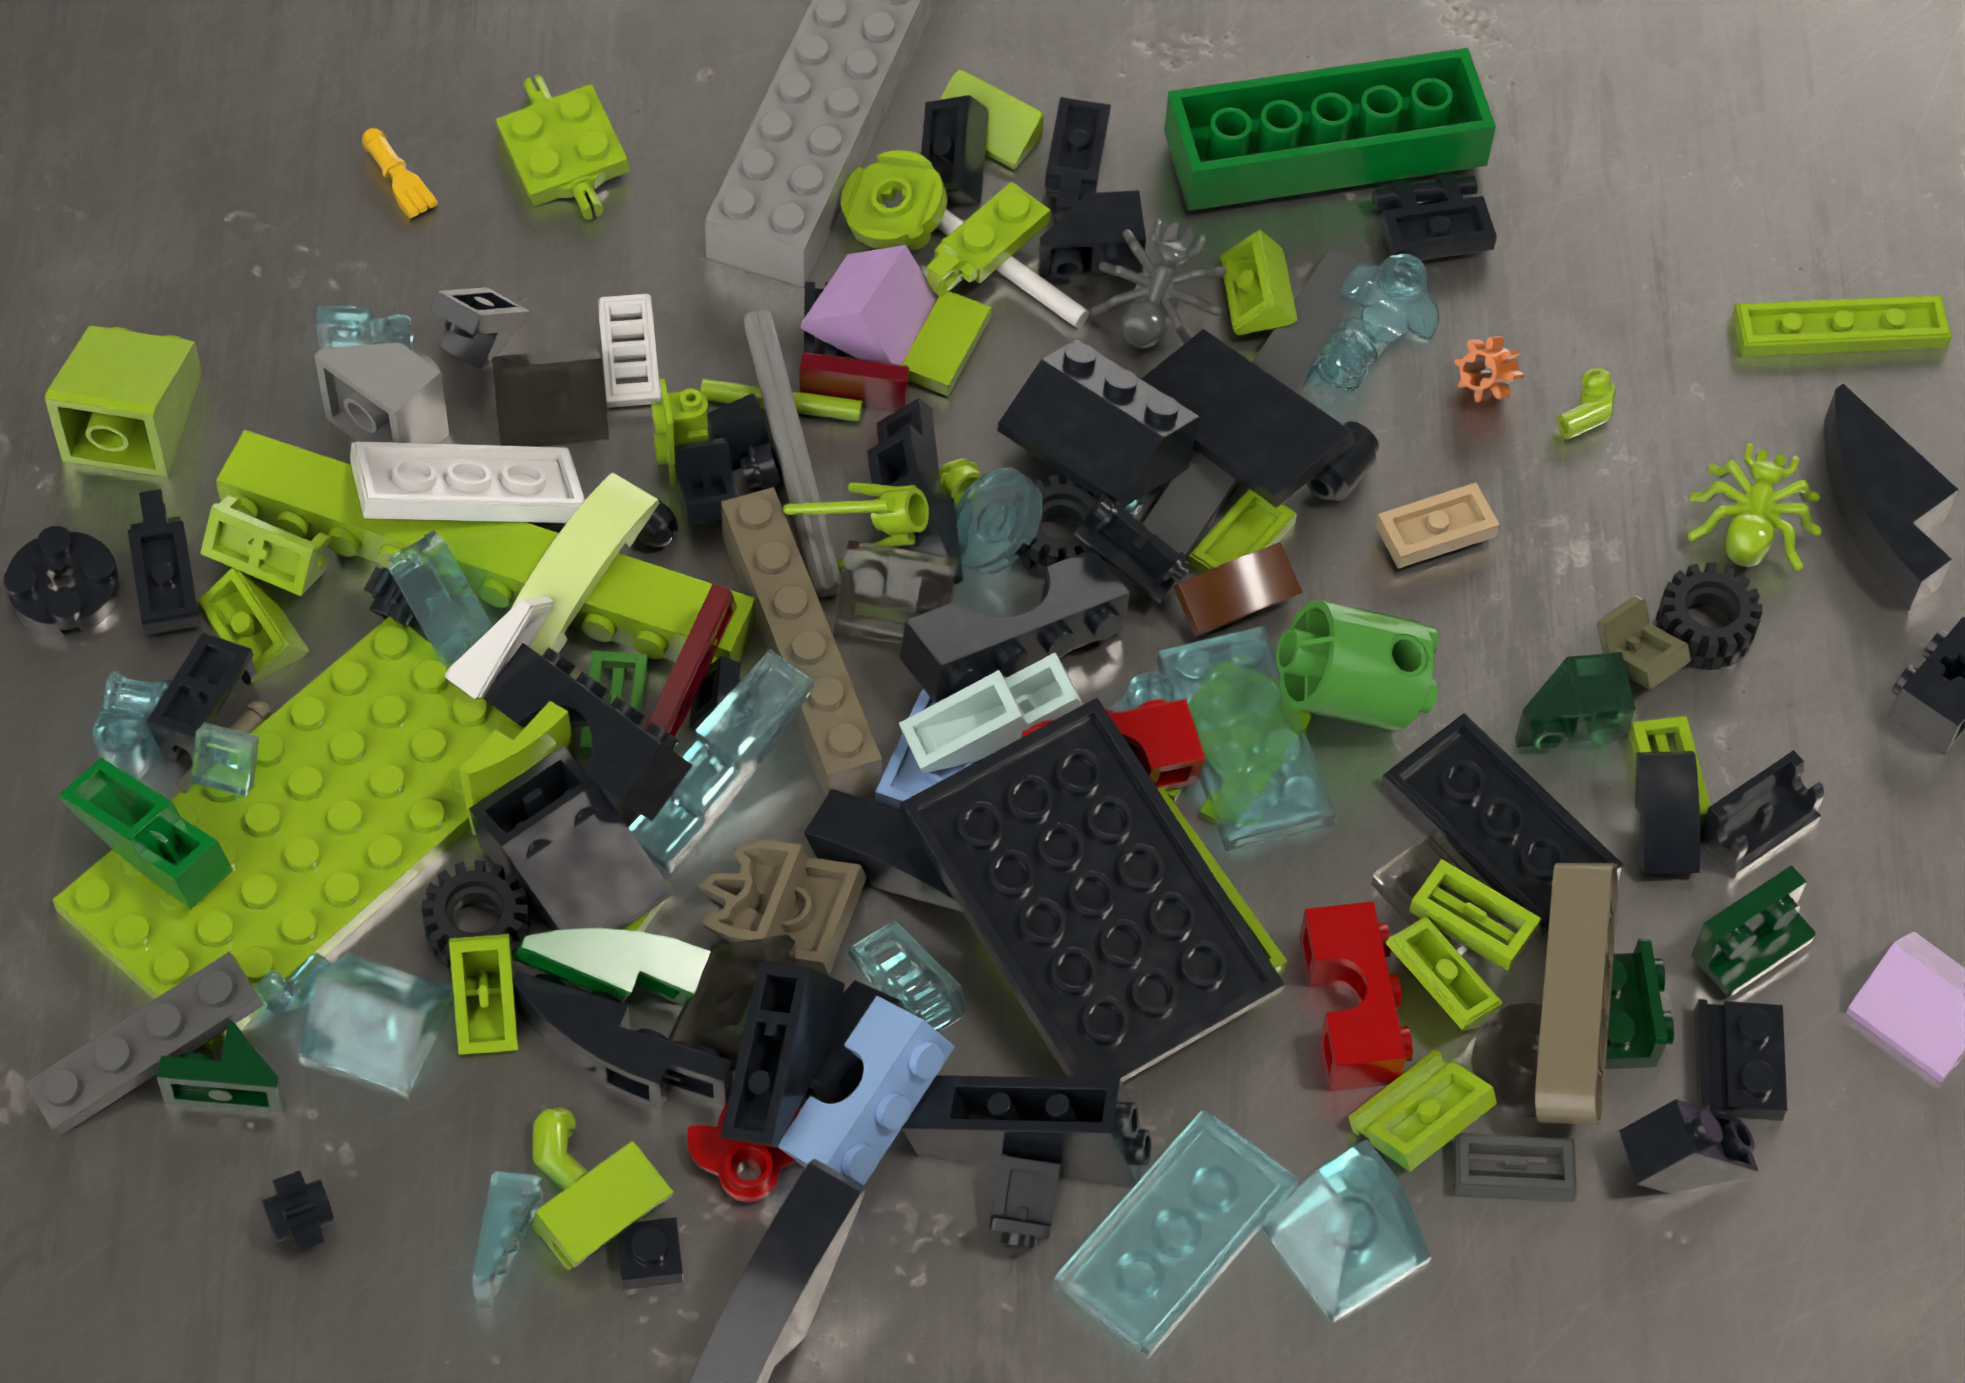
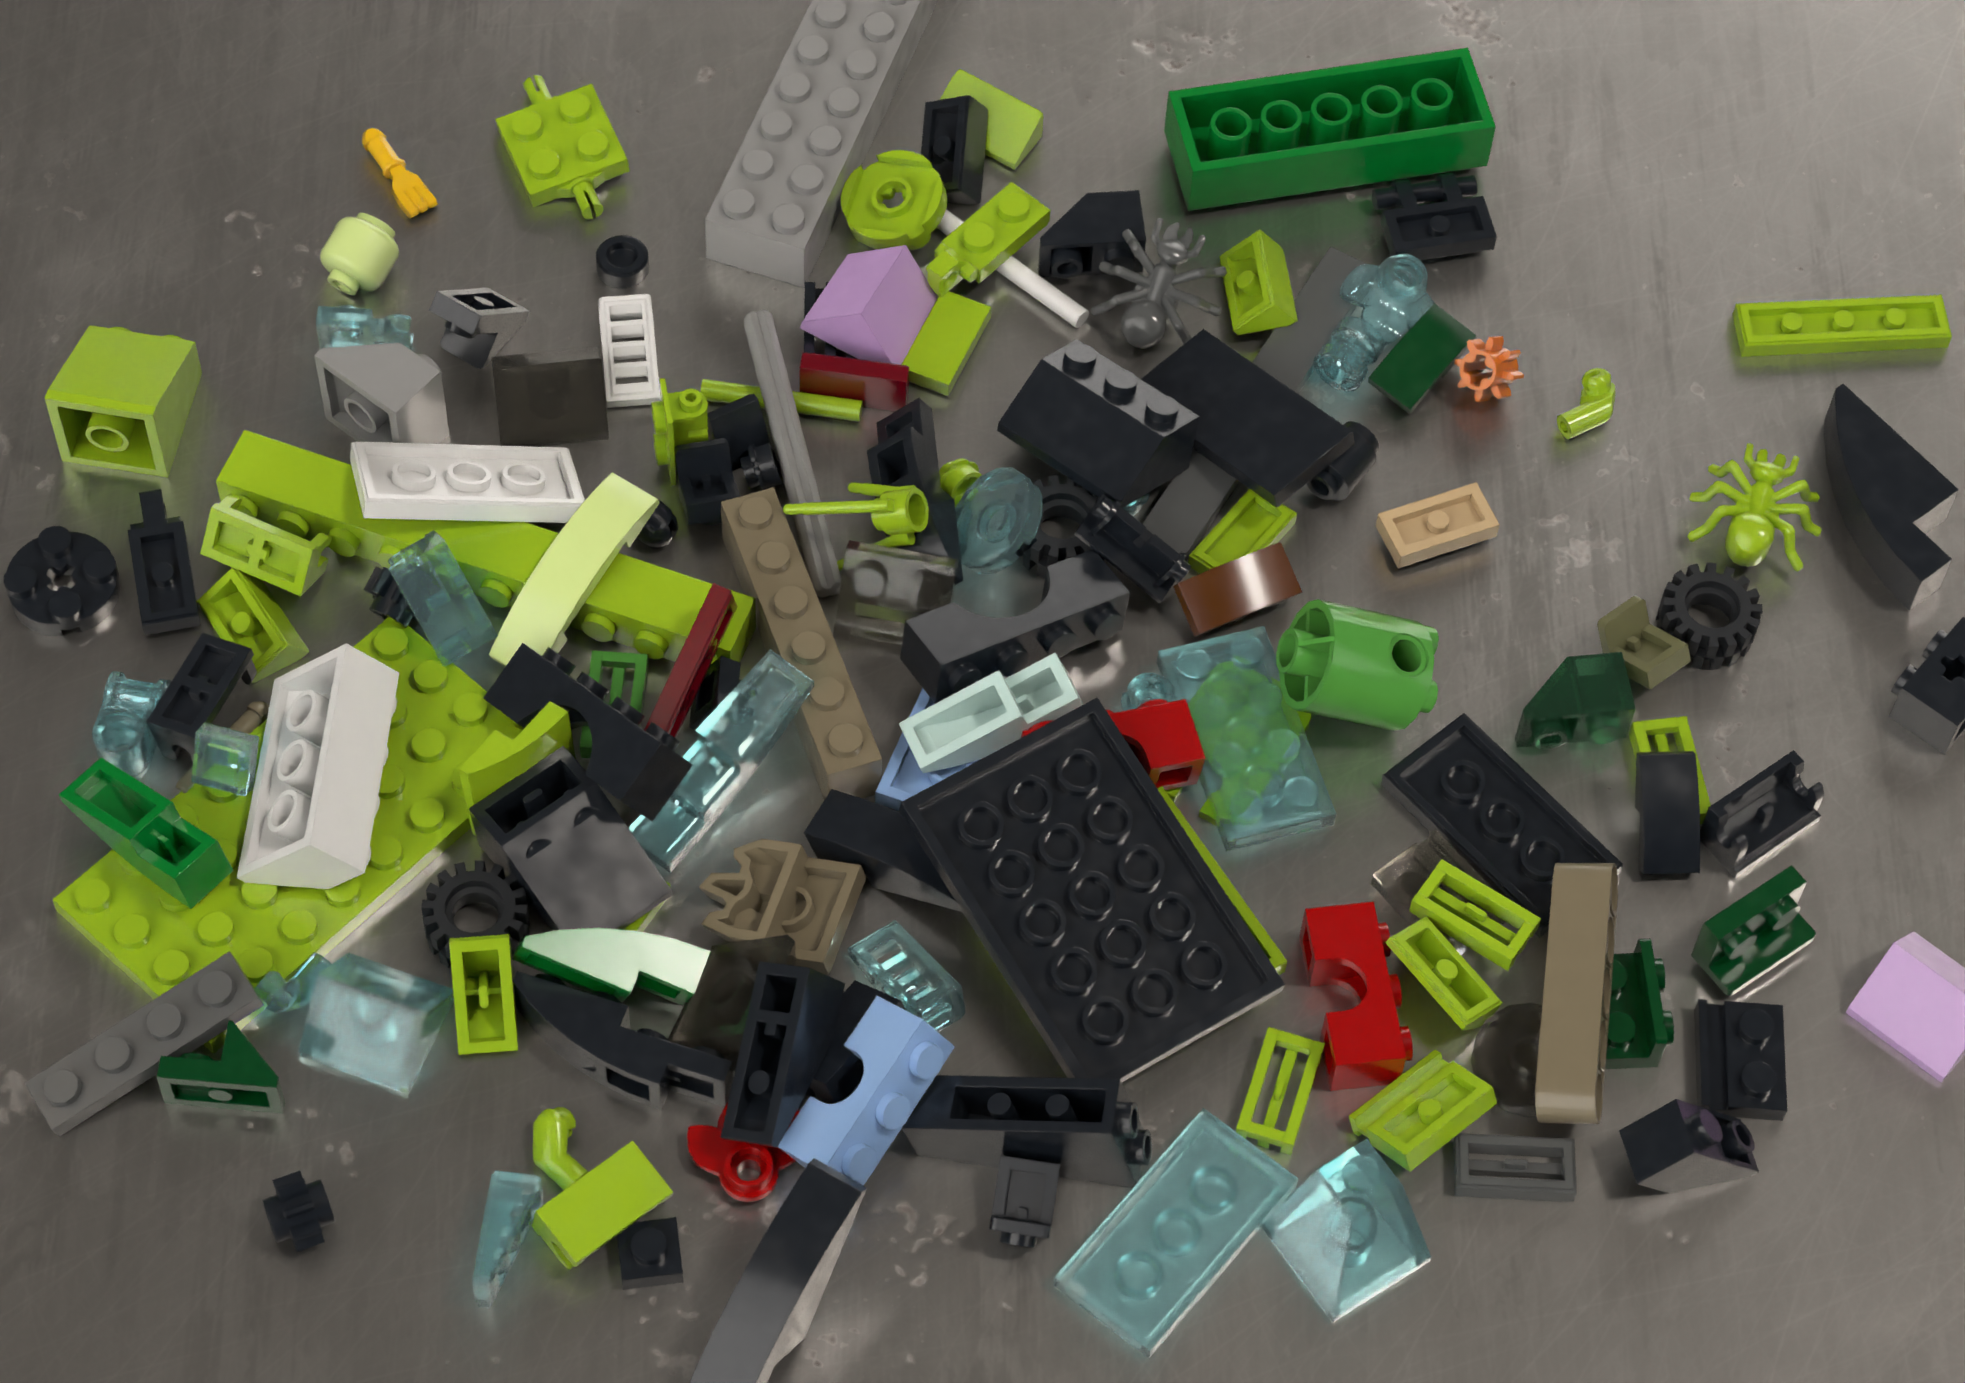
white slope [444,595,554,699] -> none
black hinge [1045,97,1111,224] -> none
none -> white slope [237,643,399,889]
none -> yellowish green head [320,212,399,295]
none -> black tile [596,235,649,289]
none -> lime tile [1234,1027,1325,1155]
none -> dark green slope [1368,304,1477,414]

